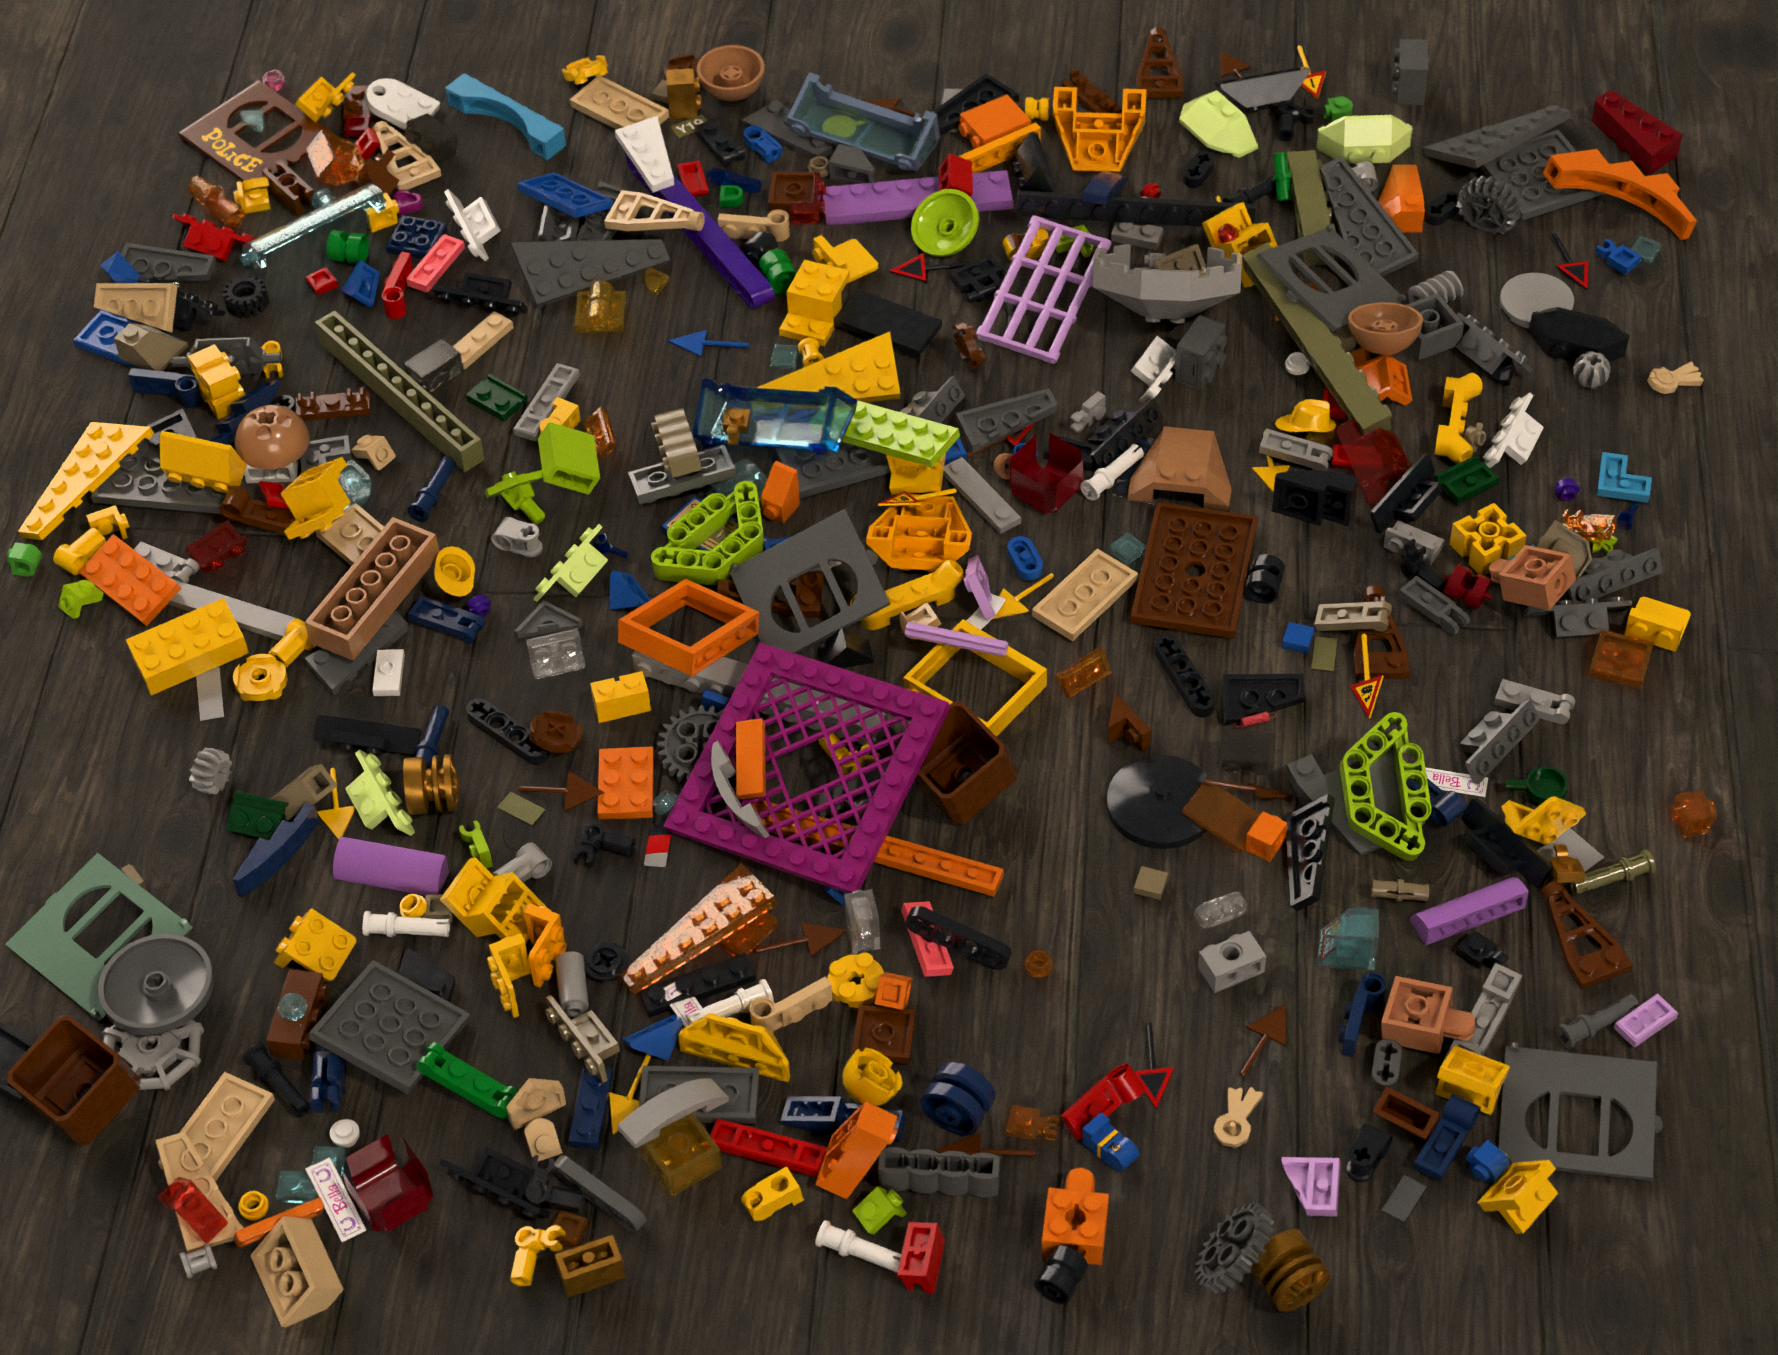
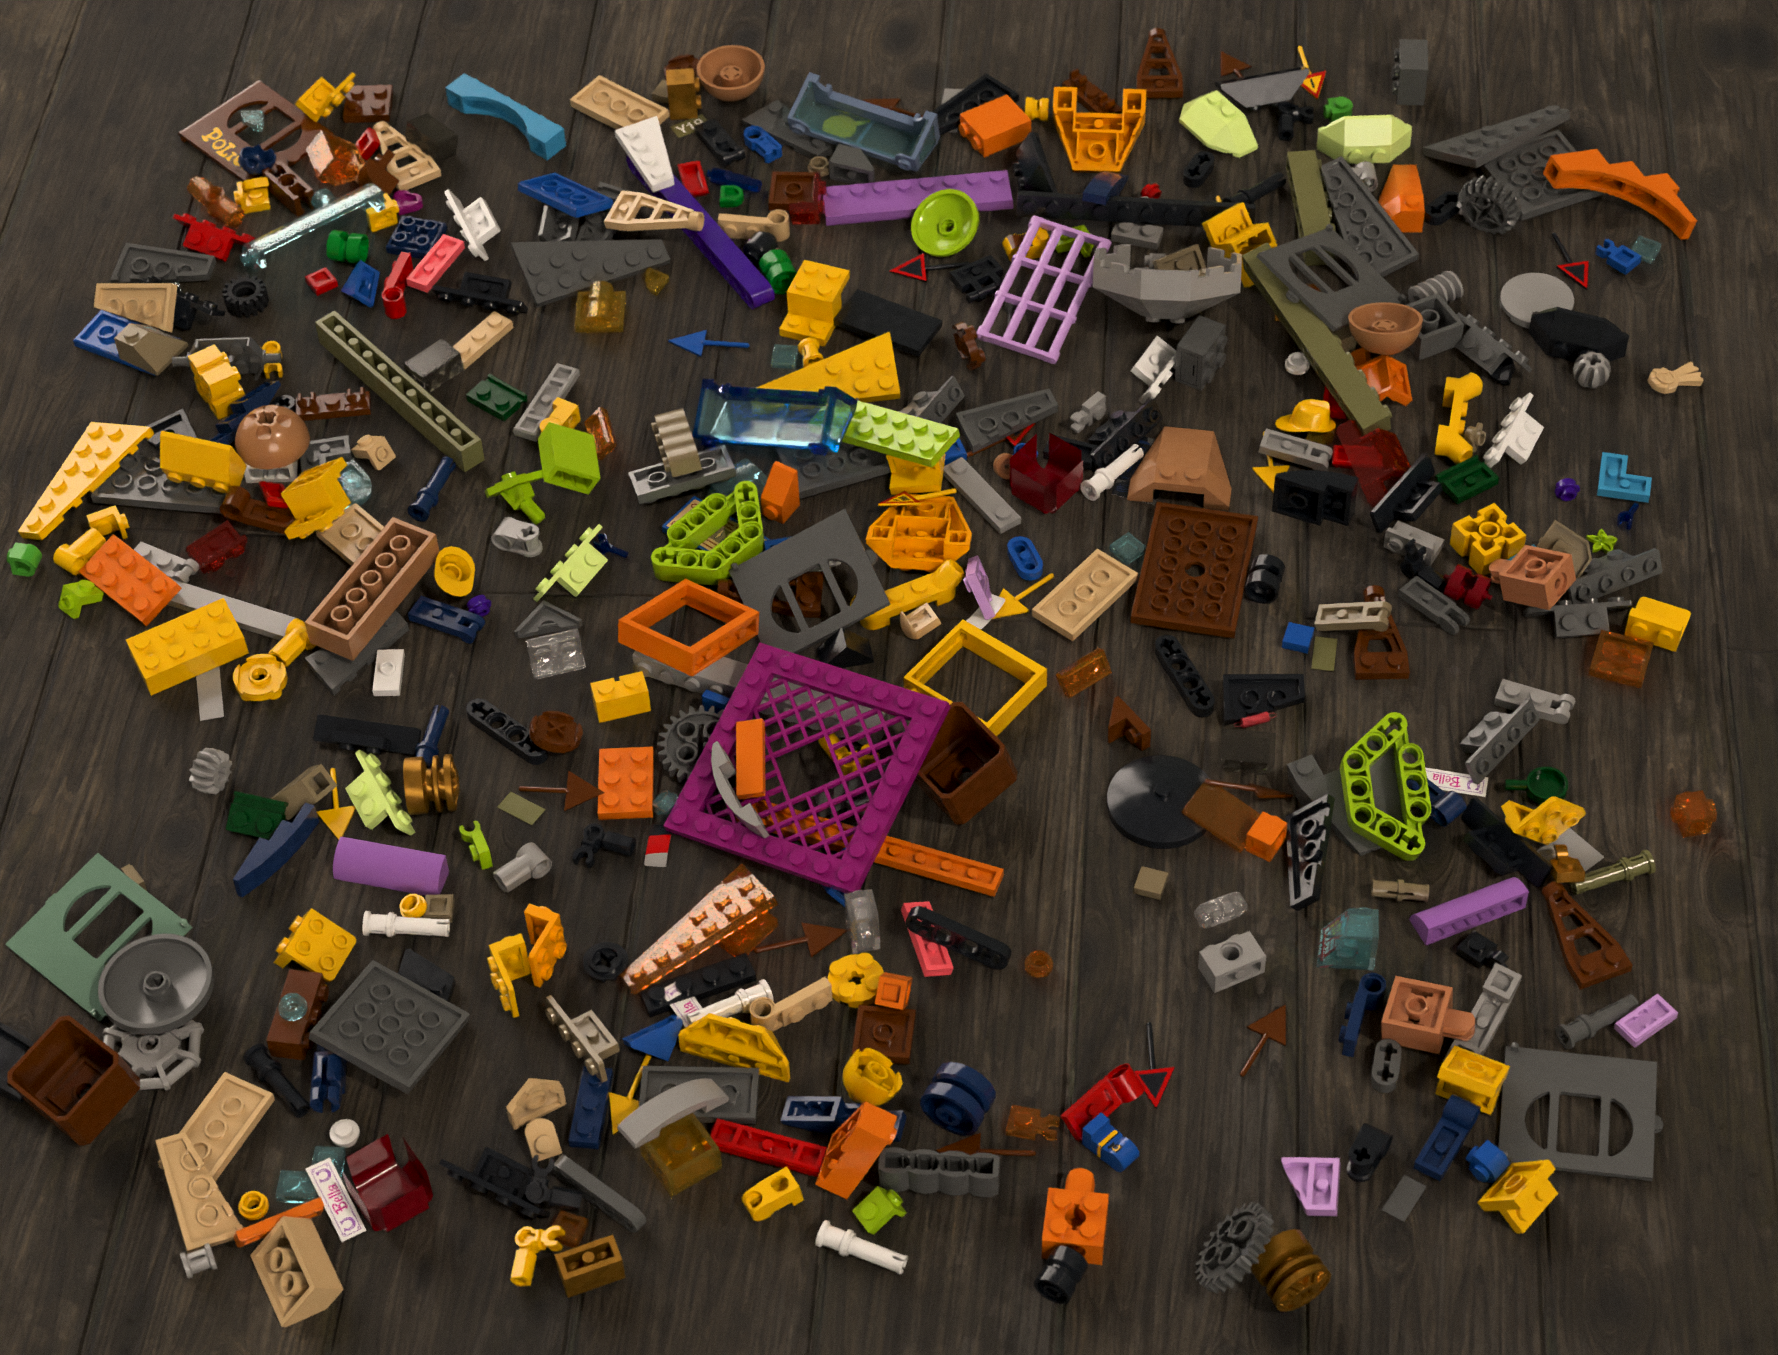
blue slope [100,251,142,283] -> none
dark blue plate [128,368,202,408] -> none
clear red bracket [157,1177,228,1243] -> none
clear pink plate [263,70,286,91] -> none
dark red plate [344,114,372,137] -> none
white plate [366,78,440,136] -> none
green plate [416,1042,519,1119] -> none
yellow bracket [440,857,546,944] -> none
light grey brick [555,951,589,1017] -> none
yellow plate [562,55,608,85] -> none
blue slope [609,570,651,610] -> none
pearl gold plate [722,408,751,445] -> none
yellow bracket [812,235,878,283] -> none
red hinge [897,1222,945,1294] -> none
lavender axle [905,622,1008,657] -> none
red hinge [938,153,973,198] -> none
light orange plate [958,123,1041,173] -> none
tan piece [1214,1087,1263,1148] -> none
clear red hinge [1218,223,1239,244] -> none
green pin [1272,152,1292,201] -> none
piece [1350,634,1384,719] -> none
reddish brown brick [1373,1086,1441,1141] -> none
clear orange plate [1562,510,1618,540] -> none
dark red wedge [1591,89,1683,176] -> none
none -> dark blue hair [238,144,277,177]

